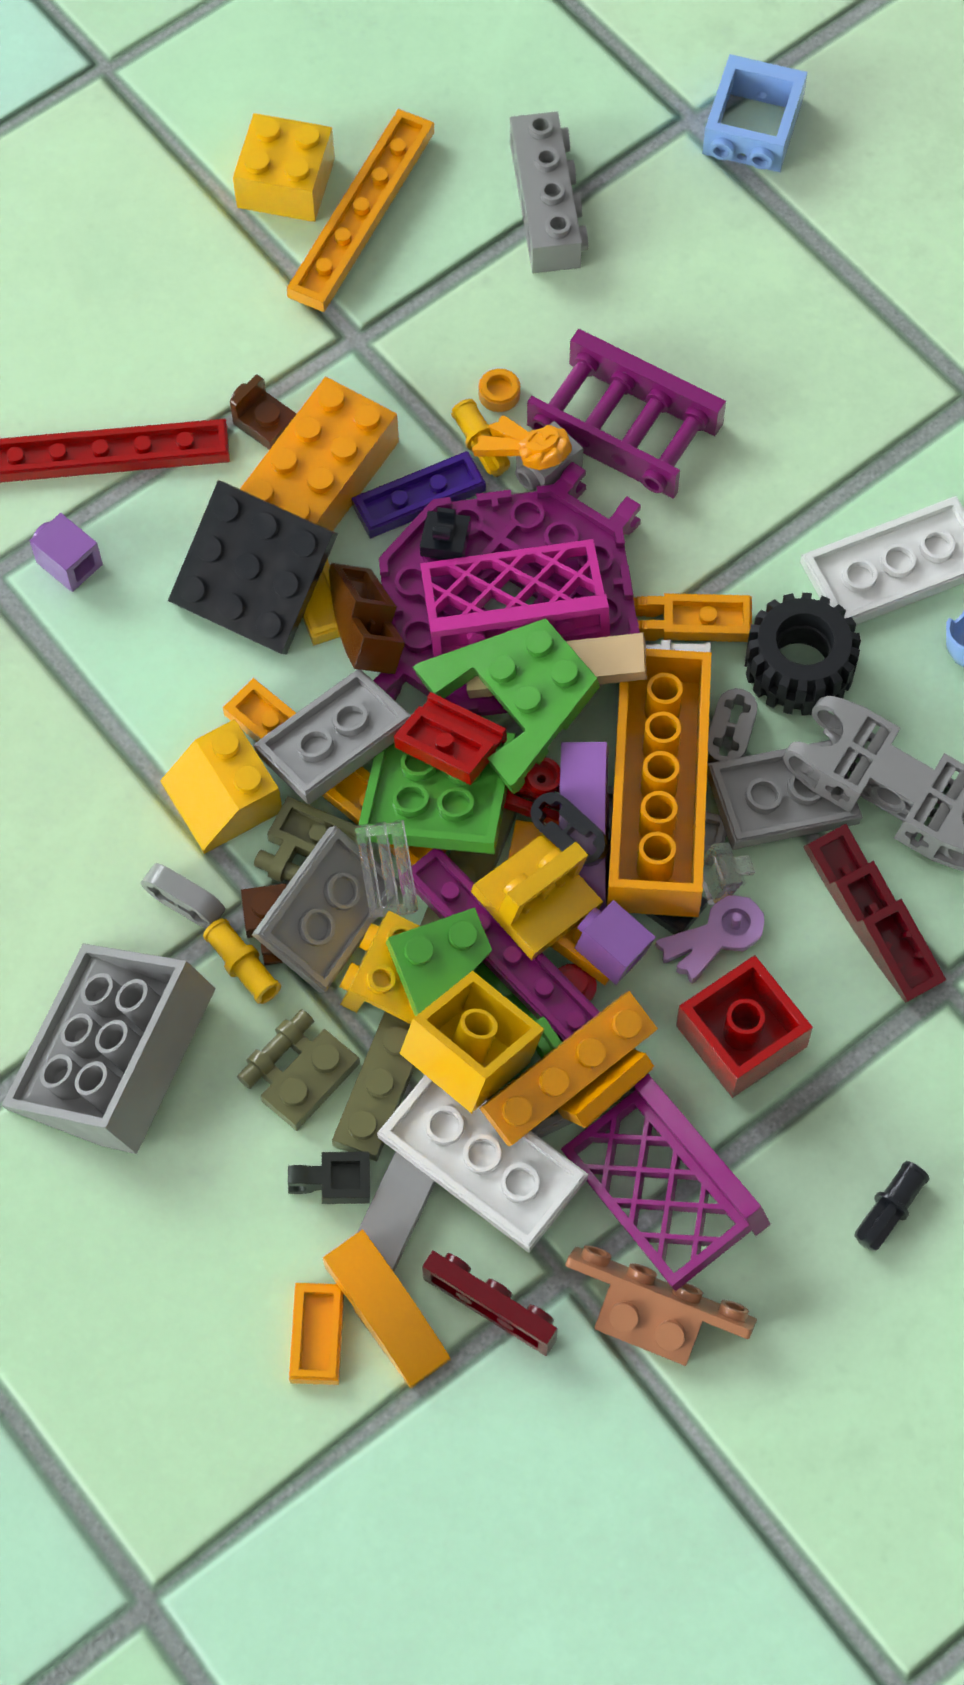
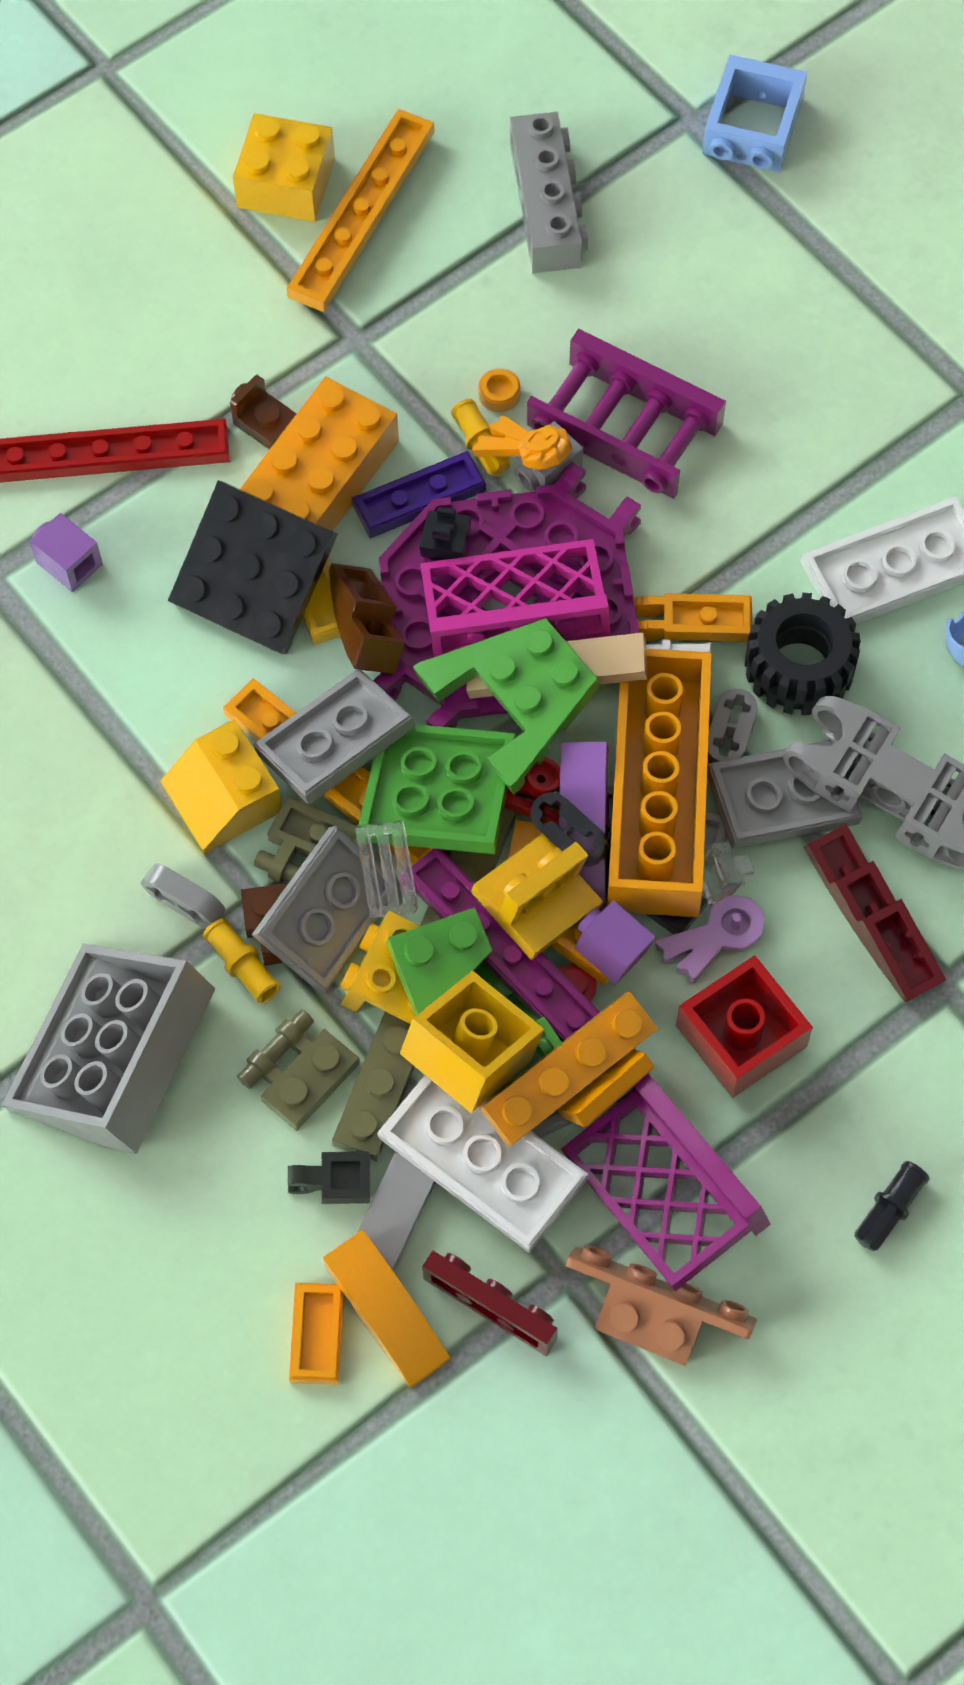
red plate [394,692,507,785] -> none

